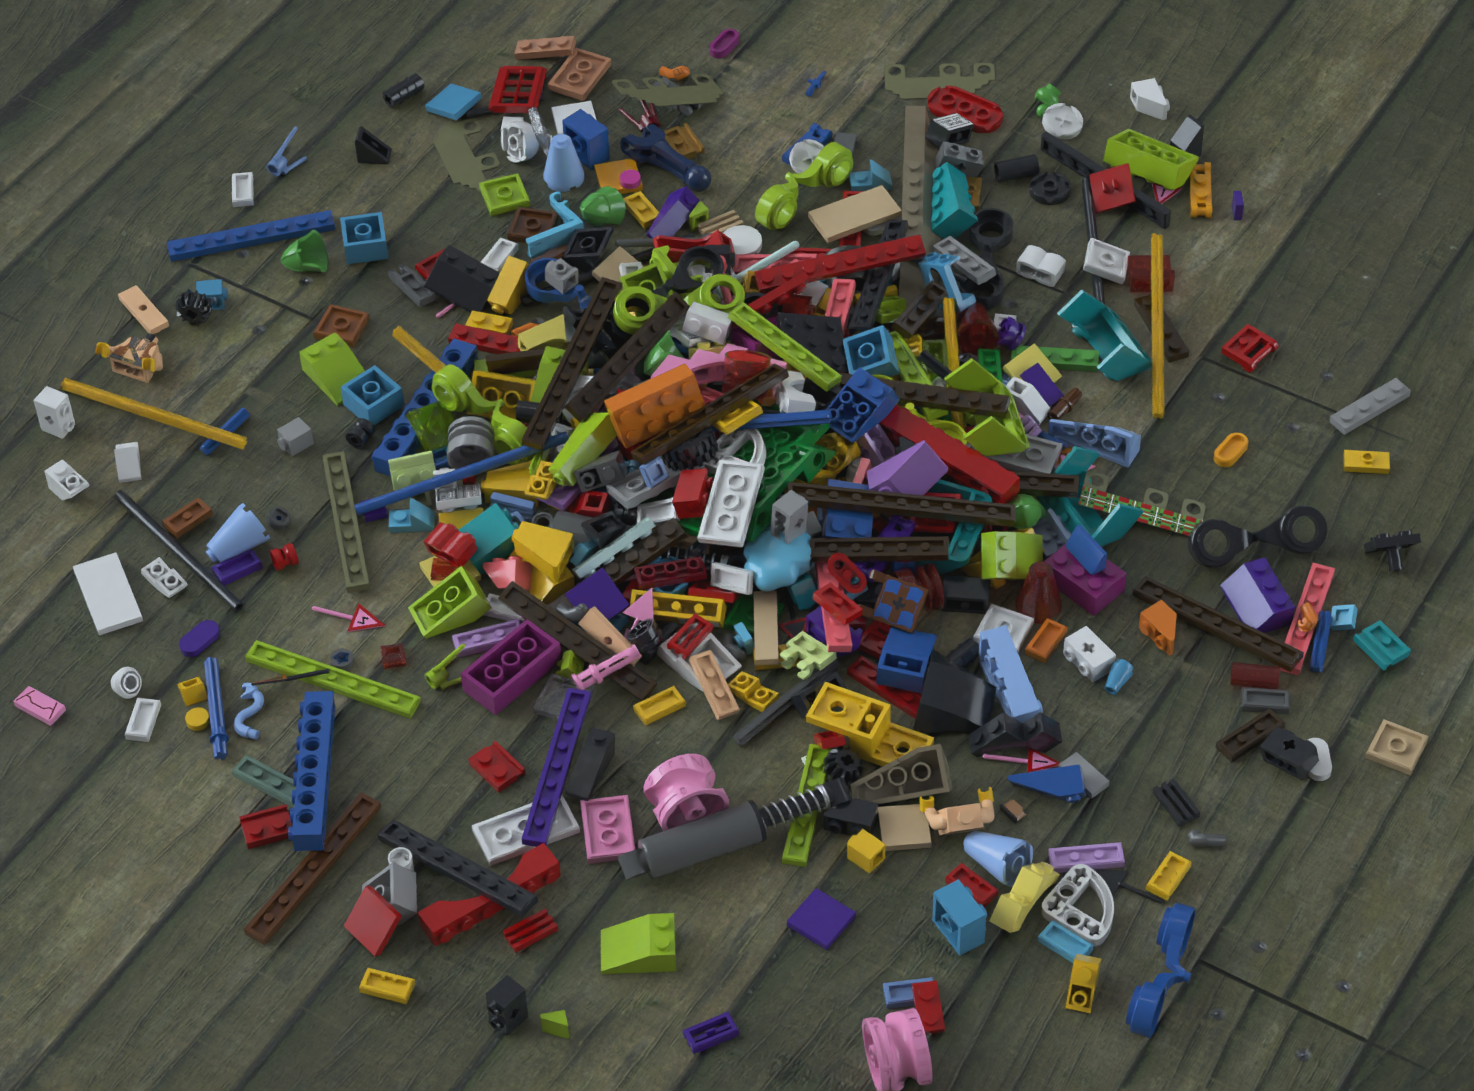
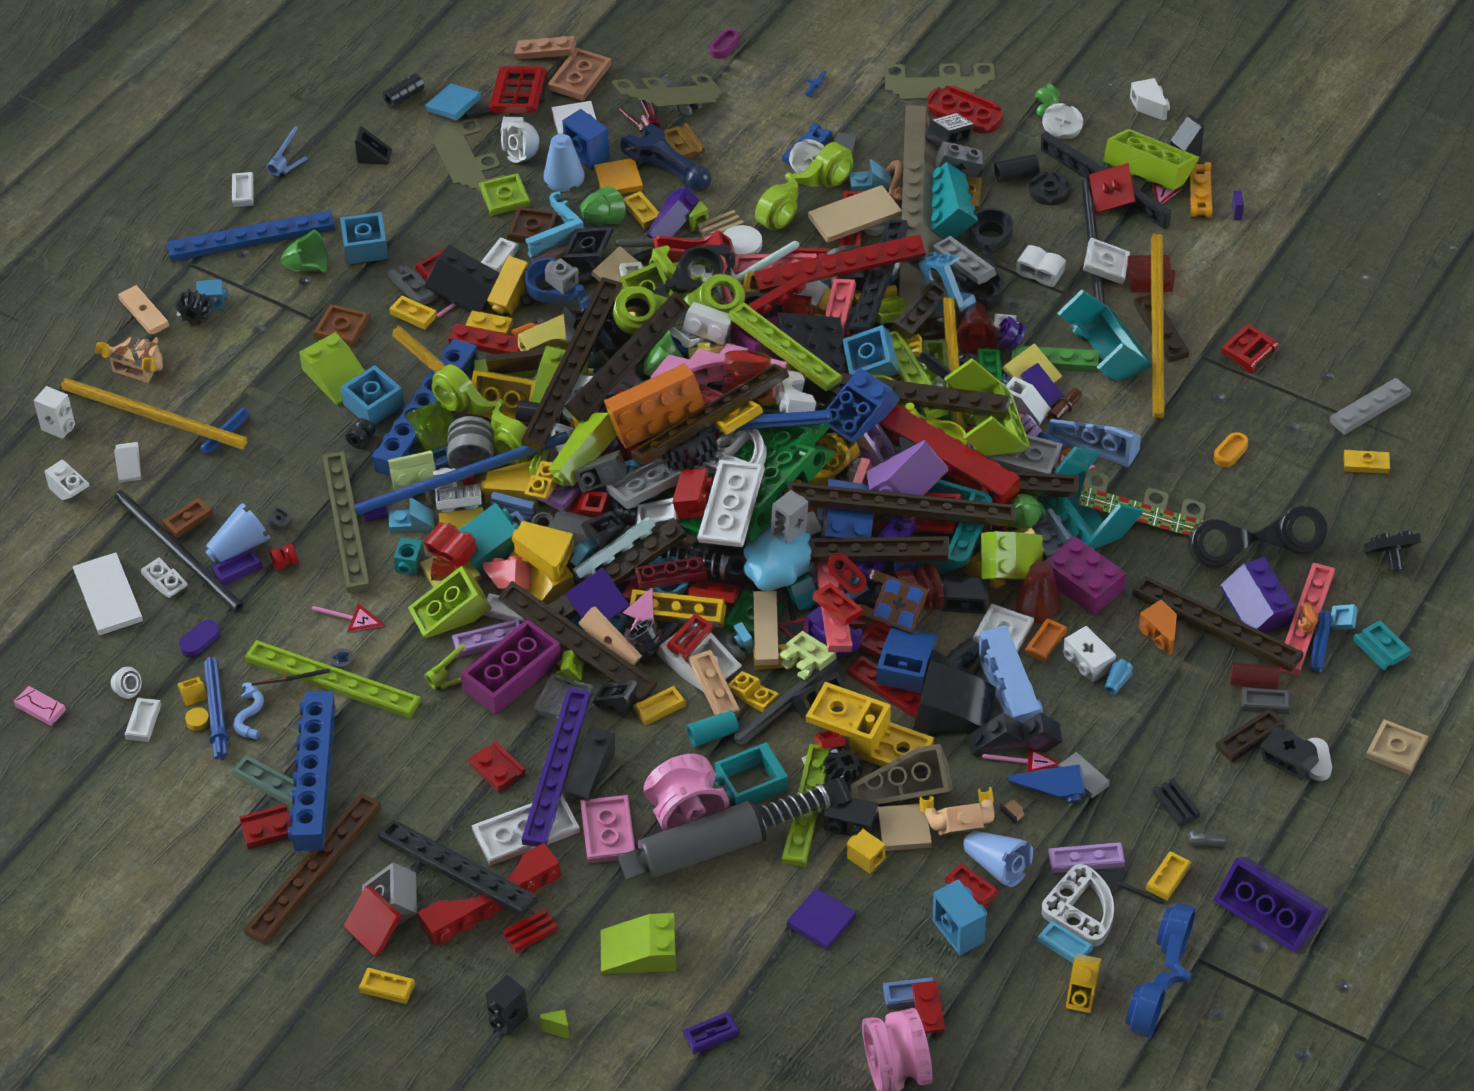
light grey brick [277,417,314,456] -> none
clear red tile [381,643,407,669] -> none
white wheel [388,847,414,872] -> none
clear tile [528,107,552,156] -> none
dark grey arm [555,603,589,623] -> none
bright pink pin [571,644,641,690] -> none
dark pink tile [620,170,641,189] -> none
medium blue tile [639,456,669,488] -> none
orange arm [659,66,690,82] -> none
white tile [710,562,754,595] -> none
light yellow arch [989,862,1060,933] -> none
blue slope [1066,524,1107,575] -> none
none -> yellow plate [389,295,437,330]
none -> teal brick [393,537,425,576]
none -> black slope [592,680,637,718]
none -> teal pin [686,710,739,747]
none -> teal window [715,742,788,806]
none -> nougat animal [886,160,903,204]
none -> dark purple slope [1213,857,1329,953]

